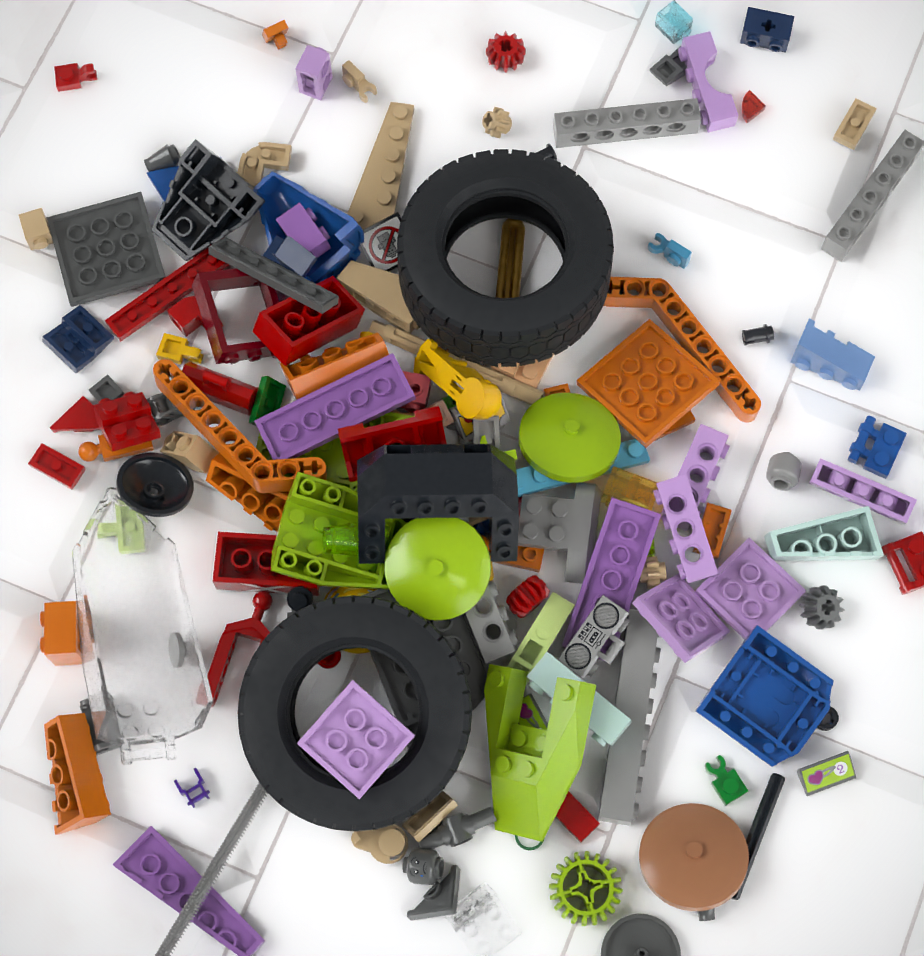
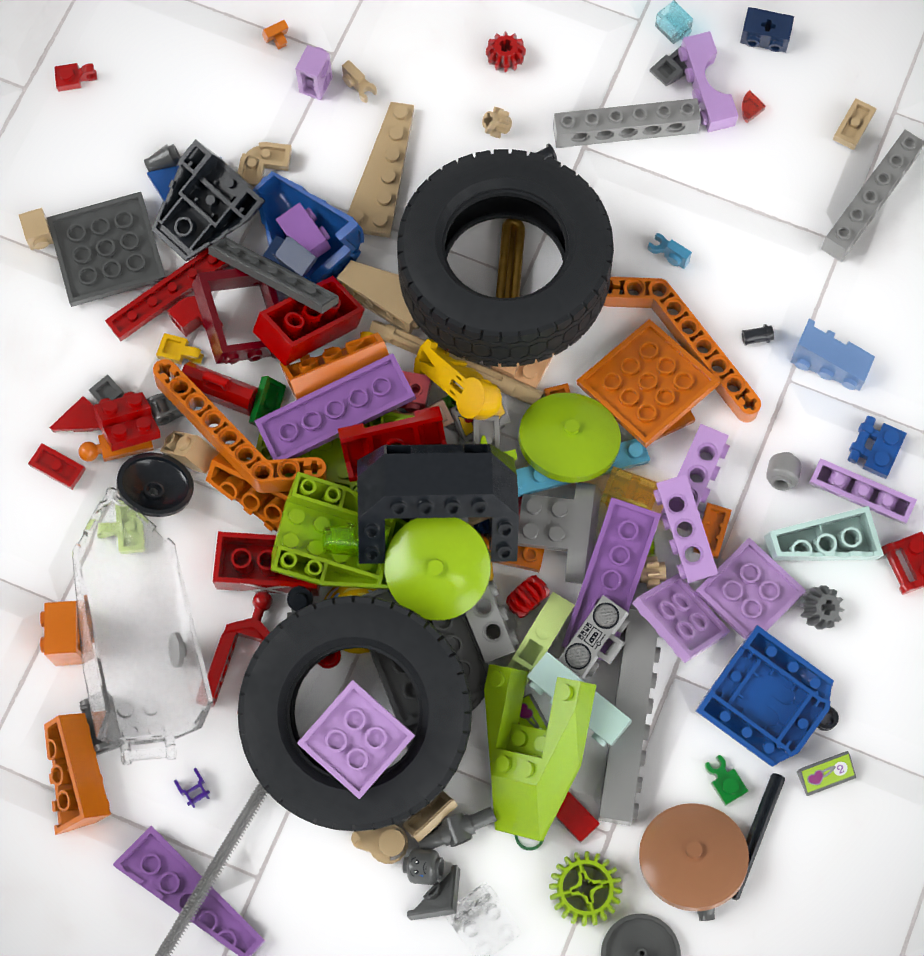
dark blue slope [42,305,114,374] -> none
piece [360,211,401,272] -> none

